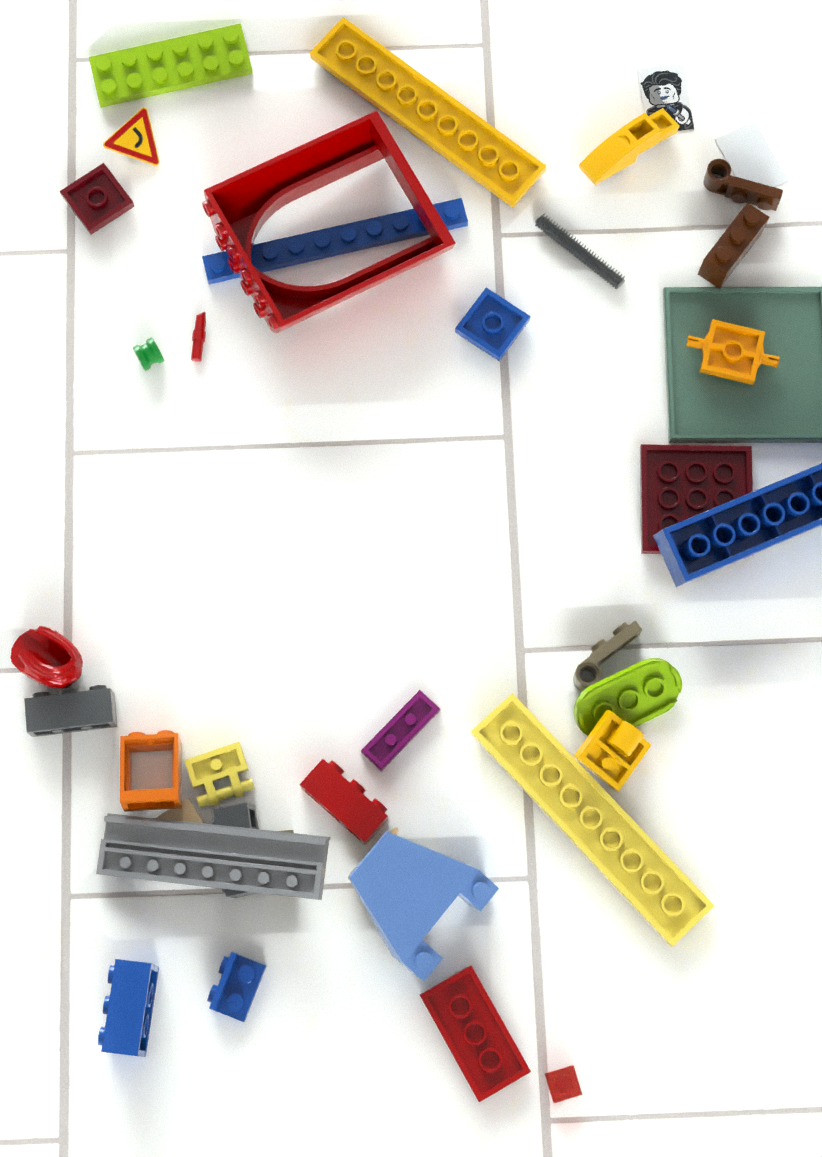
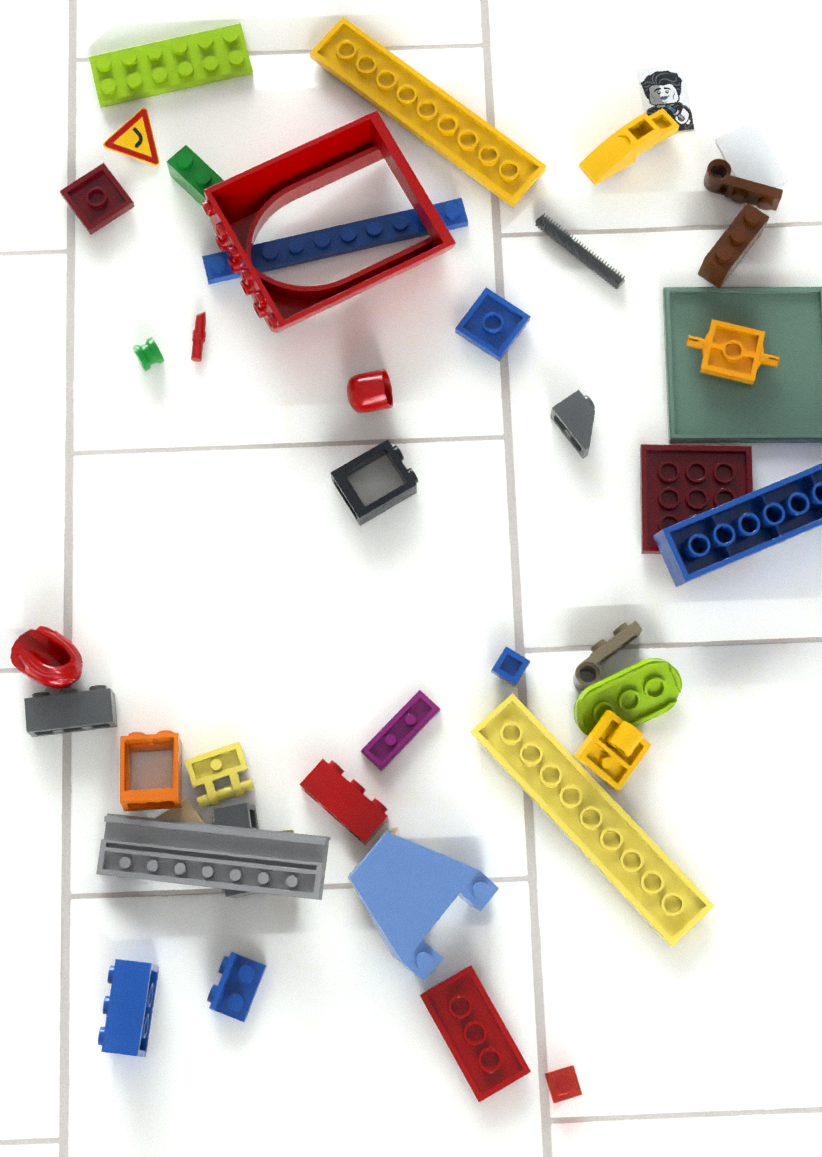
none -> green brick [166,145,224,207]
none -> black window [331,440,419,526]
none -> red helmet [347,369,393,413]
none -> blue plate [491,646,530,687]
none -> dark grey slope [550,389,595,459]

